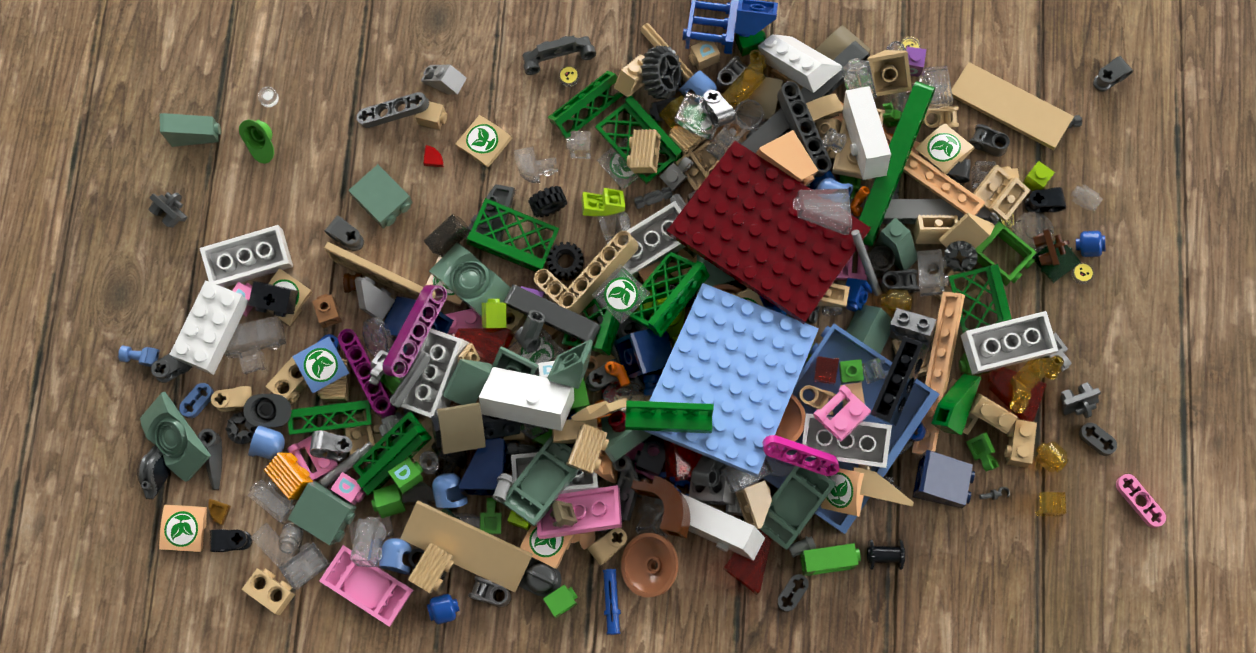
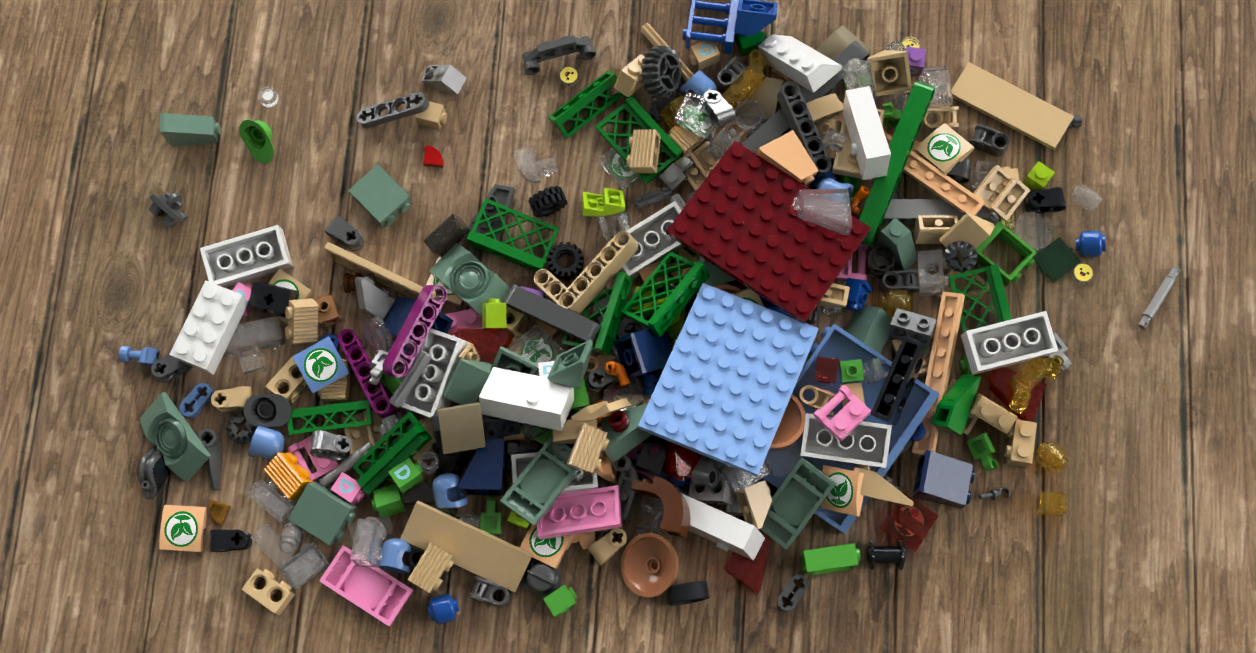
slope [455,115,512,168] -> none
light grey pin [492,473,514,502] -> none
dark grey piece [514,310,545,353] -> none
dark tan tile [550,500,577,527] -> none
clear brick [566,131,592,159] -> none
slope [592,264,650,324] -> none
blue pin [603,569,621,635] -> none
green fence [625,400,714,433] -> none
dark pink beam [762,435,839,476] -> none
light grey pin [789,536,816,558] -> none
light grey bar [851,230,882,296] -> none
reddish brown hips [1033,229,1070,266] -> none
dark grey hips [1060,382,1101,418] -> none
dark grey beam [1079,423,1117,456] -> none
dark grey piece [1093,56,1133,91] -> none
bright pink beam [1116,474,1166,528] -> none
none -> tan brick [285,298,318,344]
none -> black tyre [667,581,710,606]
none -> clear red slope [880,492,939,552]
none -> light grey piece [1137,266,1181,330]

